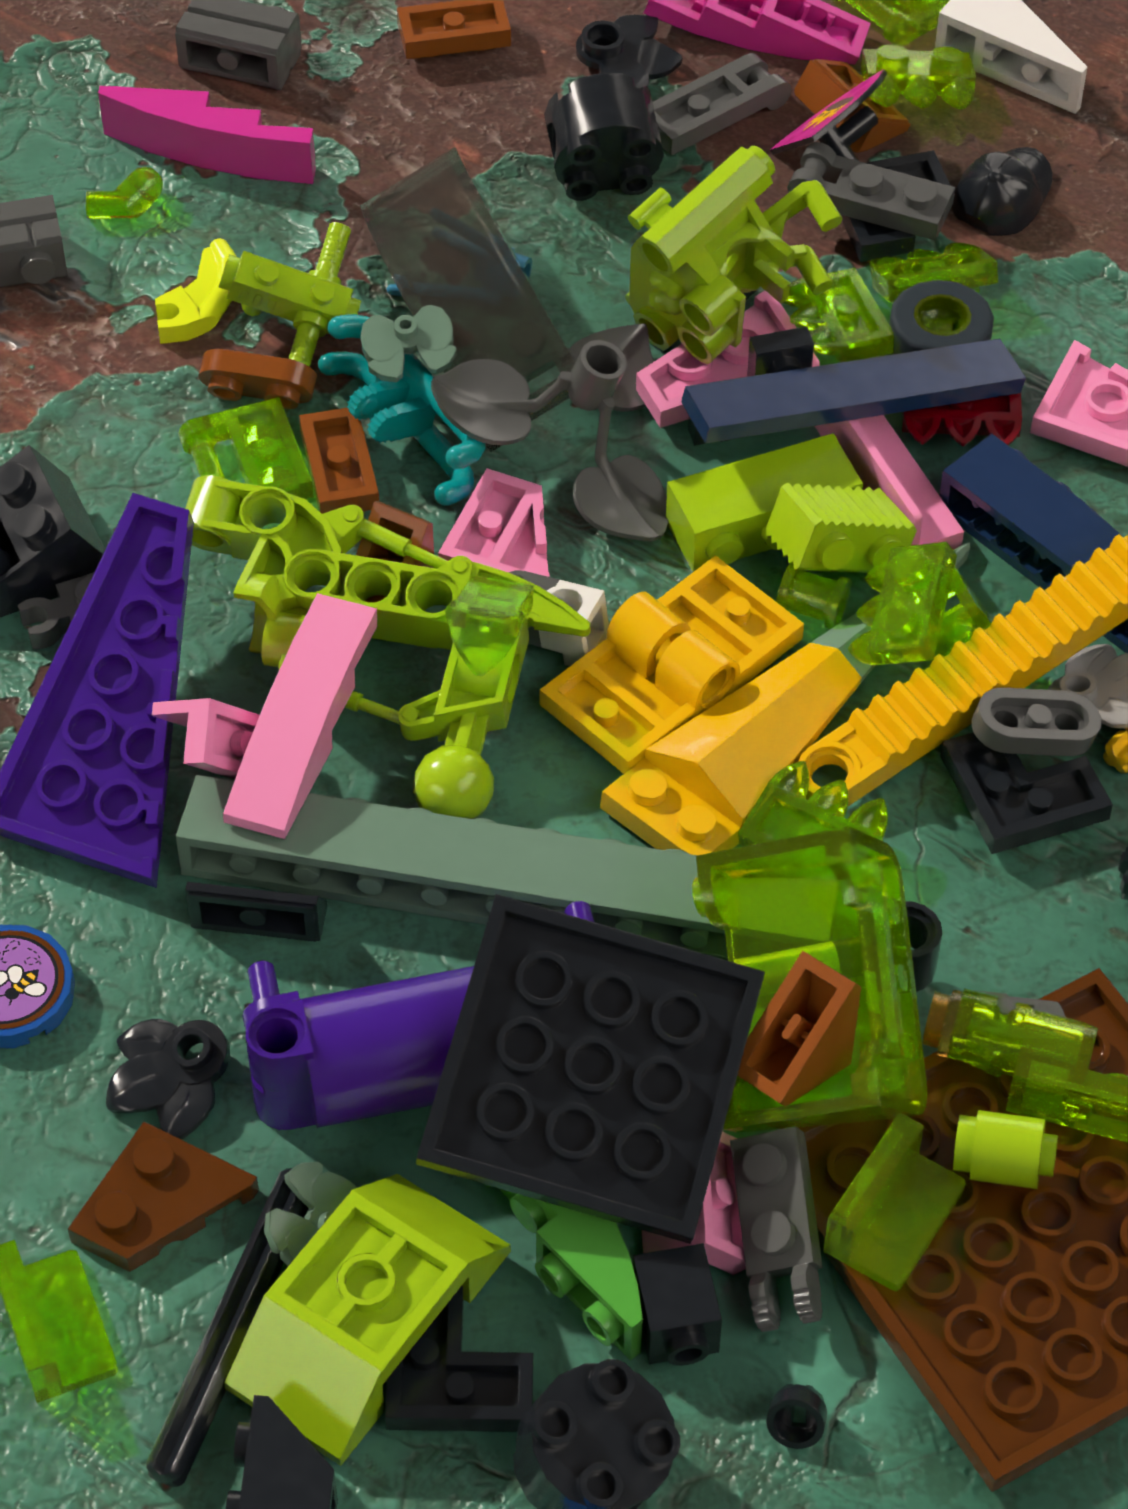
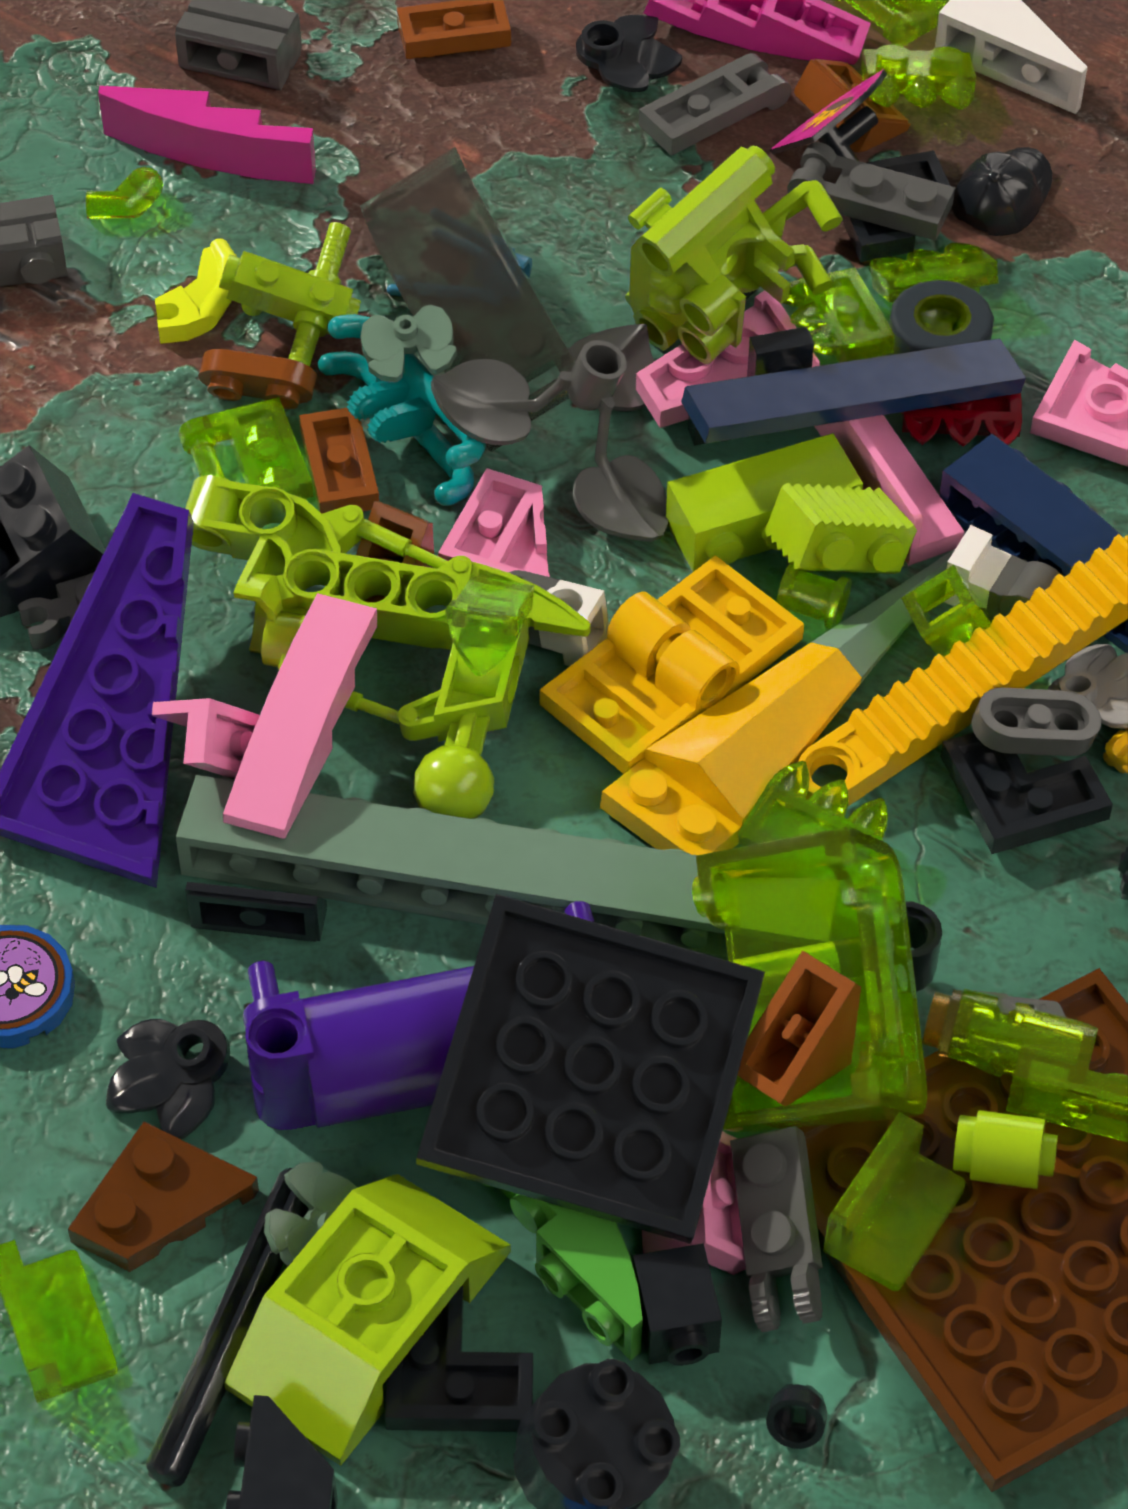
black brick [544,73,664,201] -> none
clear neon green plate [848,542,957,665] -> none
none -> leg [942,525,1059,622]

